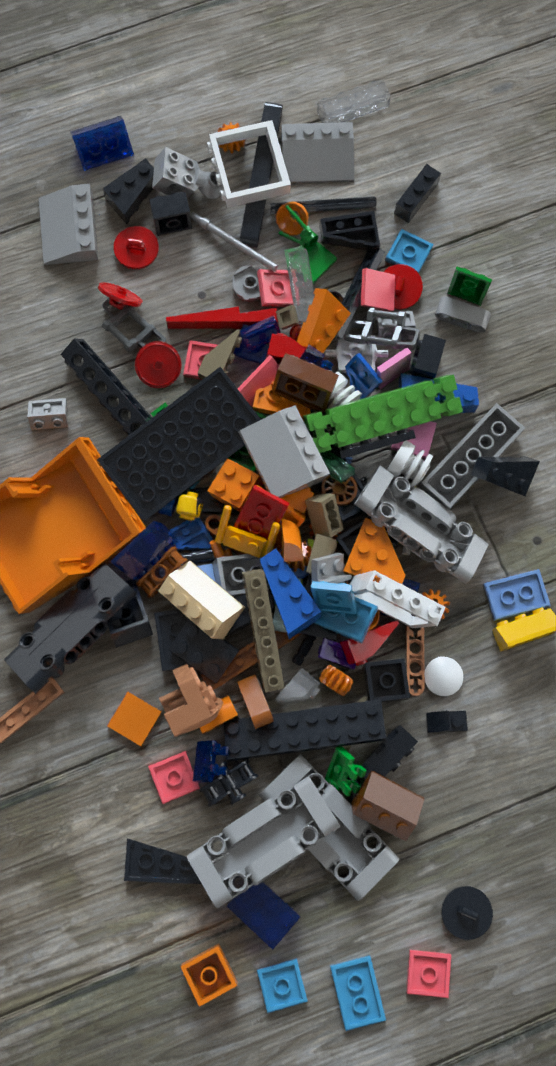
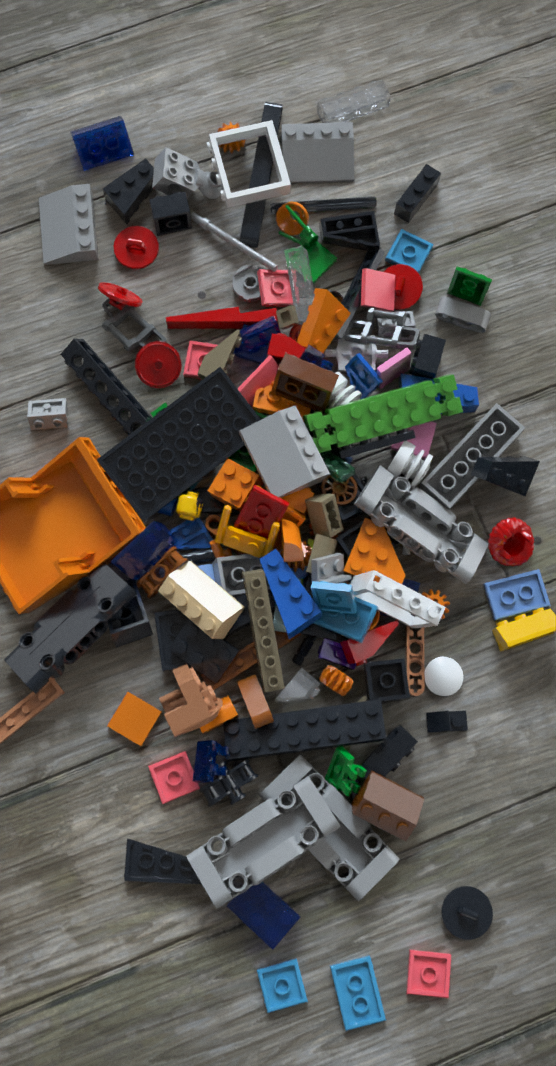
orange brick [180,944,238,1007] -> none
none -> red piece [488,517,534,567]

